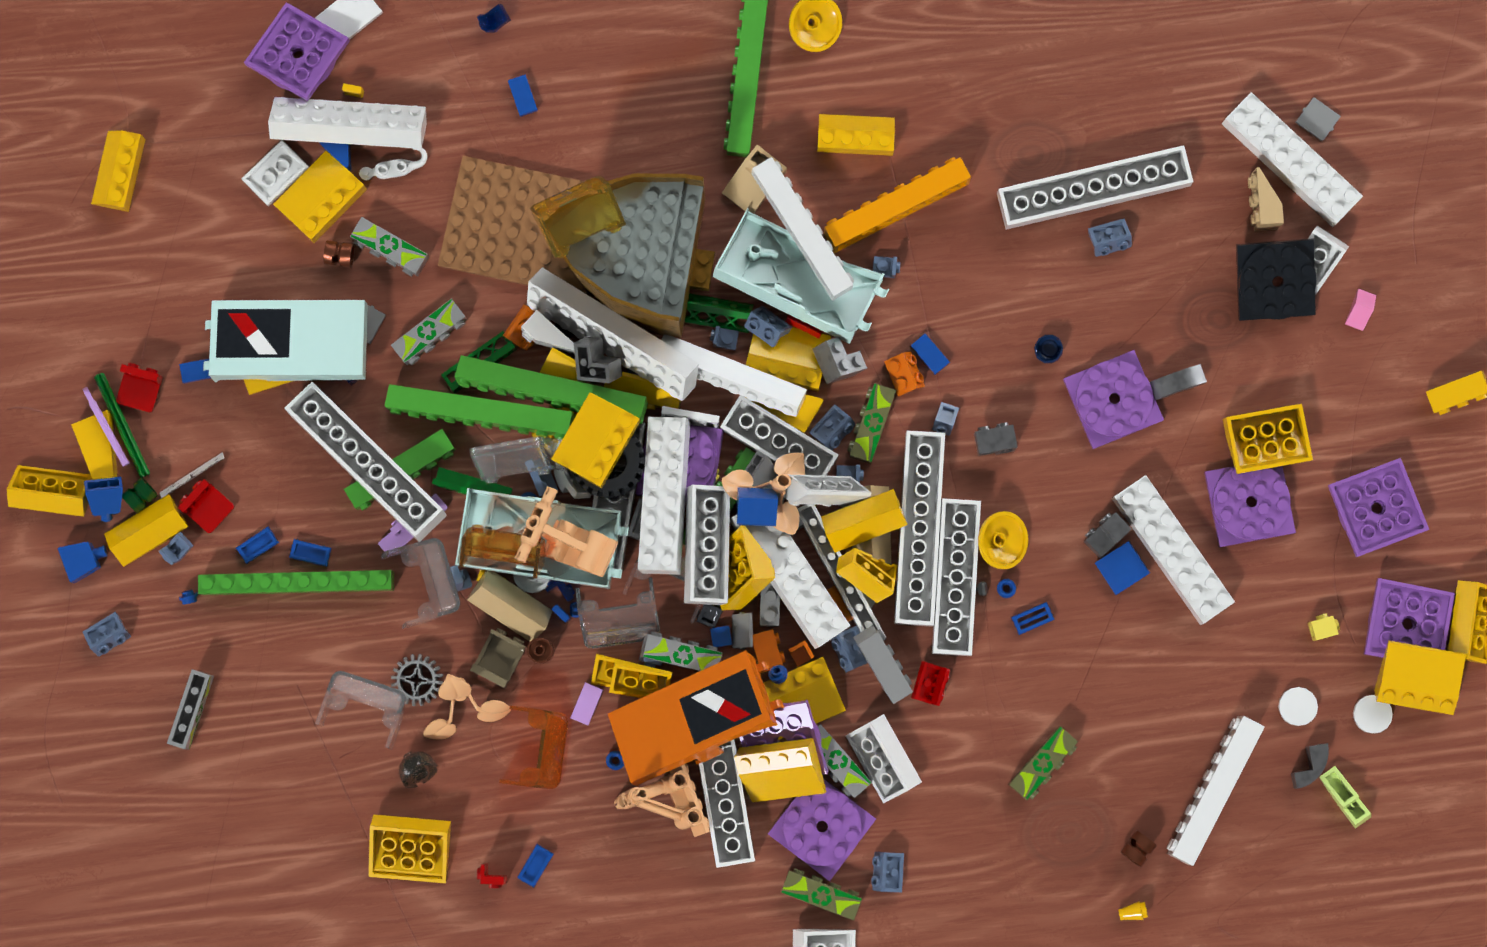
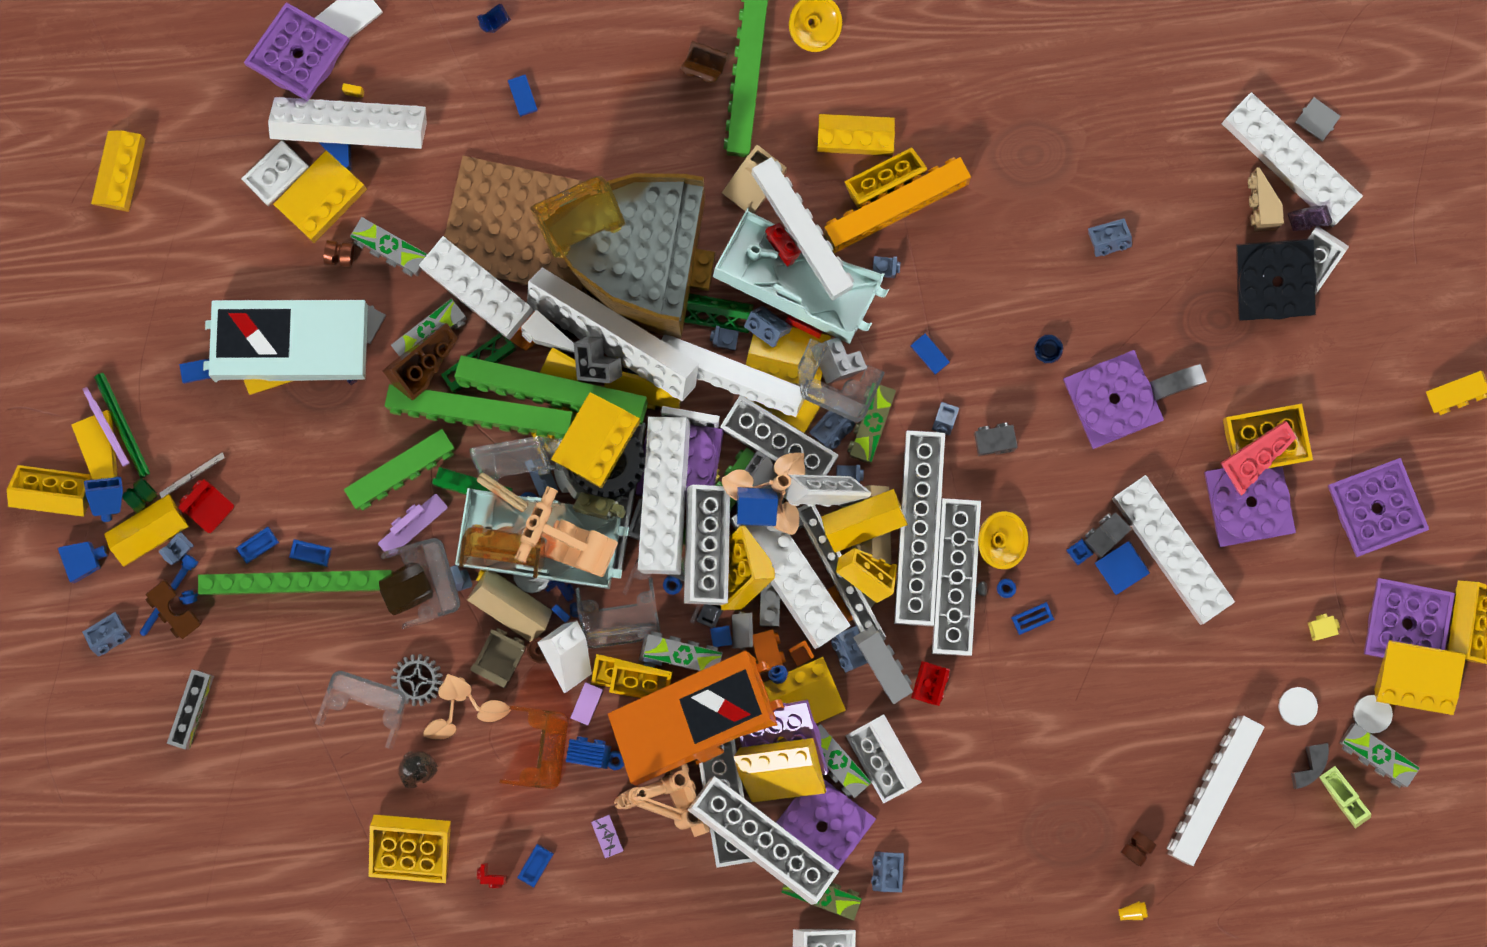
red bracket [116,362,163,413] -> none
white brick [285,382,447,542] -> none
white piece [359,148,427,180] -> none
orange bracket [884,351,925,396] -> none
white brick [997,145,1193,230] -> none
olive brick [1008,726,1078,800] -> none
bright pink slope [1345,289,1376,331] -> none
none -> blue piece [140,554,199,636]
none -> reddish brown arch [145,579,201,640]
none -> dark brown slope [379,562,433,615]
none -> reddish brown wedge [382,323,458,400]
none -> white brick [419,236,534,340]
none -> tan axle [477,473,528,512]
none -> white slope [537,621,592,693]
none -> blue brick [566,736,611,769]
none -> olive hinge [573,492,626,520]
none -> lavender tile [591,815,624,858]
none -> blue plate [663,575,682,595]
none -> reddish brown bracket [680,41,728,83]
none -> white brick [688,776,839,905]
none -> red bracket [765,222,801,267]
none -> clear windscreen [798,338,885,422]
none -> yellow slope [844,147,927,208]
none -> blue tile [1066,539,1093,566]
none -> coral wing [1221,421,1296,496]
none -> clear purple slope [1288,205,1332,231]
none -> light grey brick [1339,723,1420,788]

